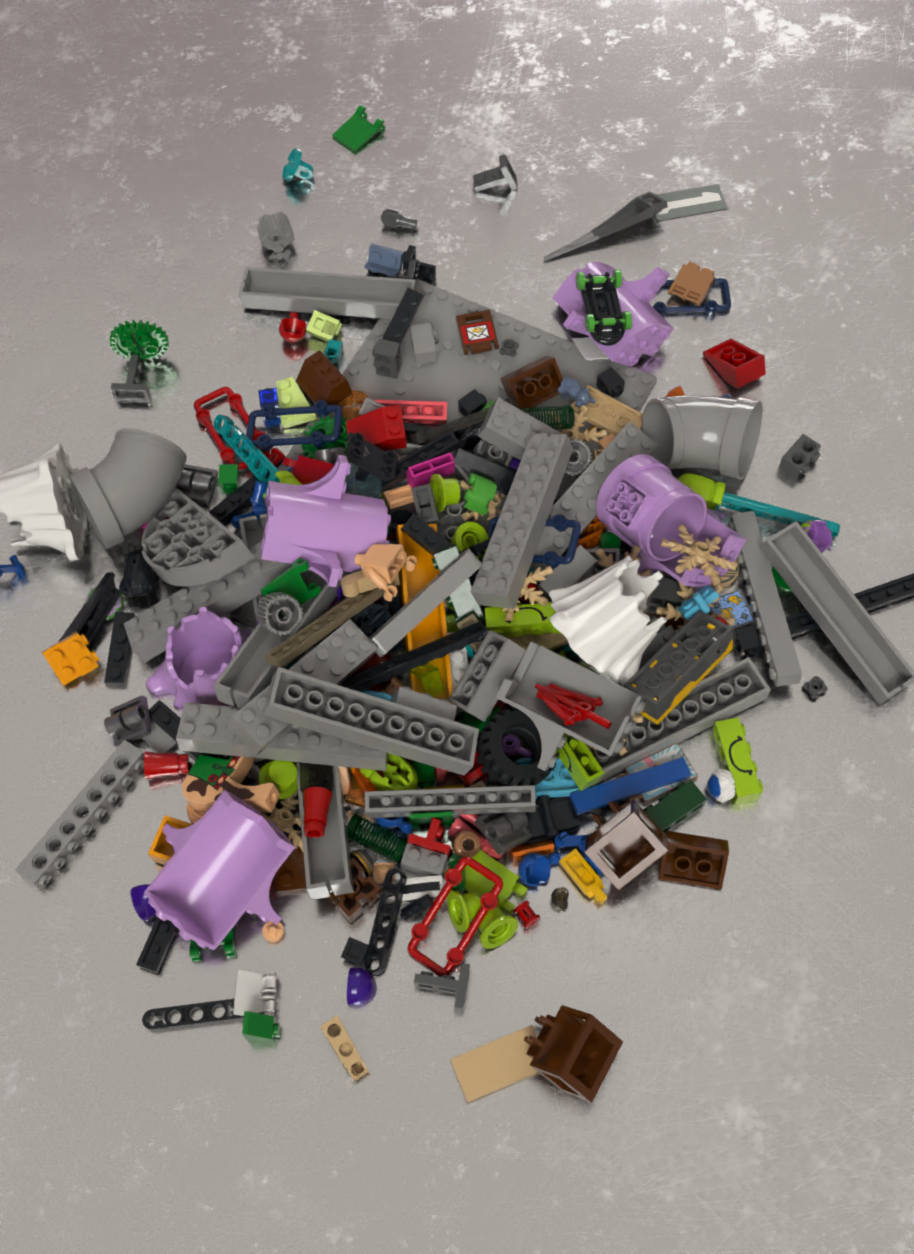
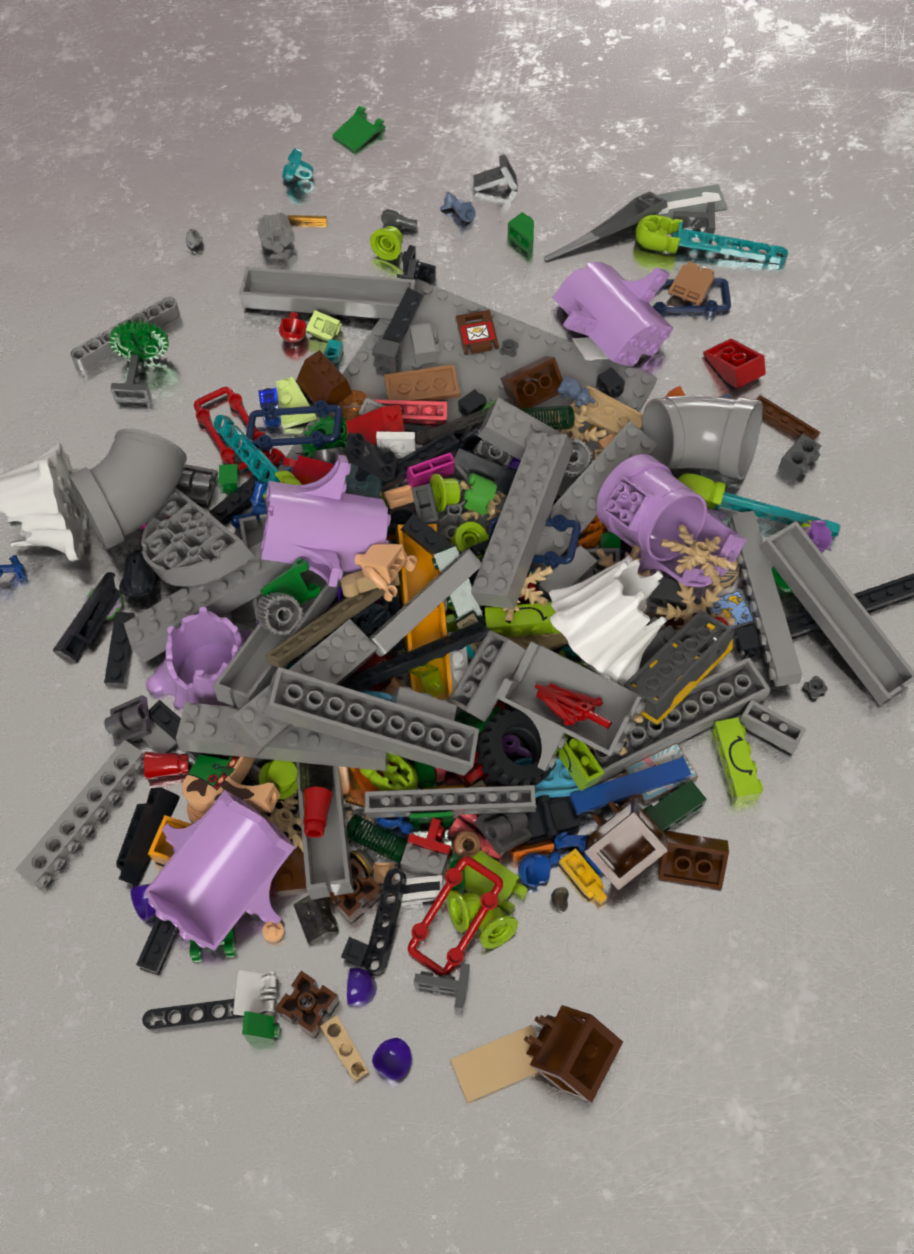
light orange plate [42,631,99,686] -> none
sand blue bracket [364,243,404,277] -> none
black axle [400,894,434,920] -> none
red bush [513,900,541,929] -> none
black piece [576,269,632,346] -> none
medium azure plate [677,585,720,620] -> none
white hair [707,769,736,803] -> none
none -> light grey beam [70,296,180,370]
none -> black wedge [116,787,180,885]
none -> light grey tile [186,229,203,248]
none -> reddish brown brick [276,971,339,1037]
none -> pearl gold bar [287,215,327,223]
none -> clear smoke bracket [293,895,339,944]
none -> lime piece [370,226,403,261]
none -> dark purple helmet [372,1038,412,1080]
none -> white tile [376,432,416,459]
none -> medium nougat plate [384,364,460,401]
none -> sand blue animal [440,192,476,222]
none -> green slope [508,212,534,253]
none -> piece [636,215,788,264]
none -> dark grey bracket [673,202,715,234]
none -> light grey brick [740,699,806,754]
none -> reddish brown tile [756,395,821,441]

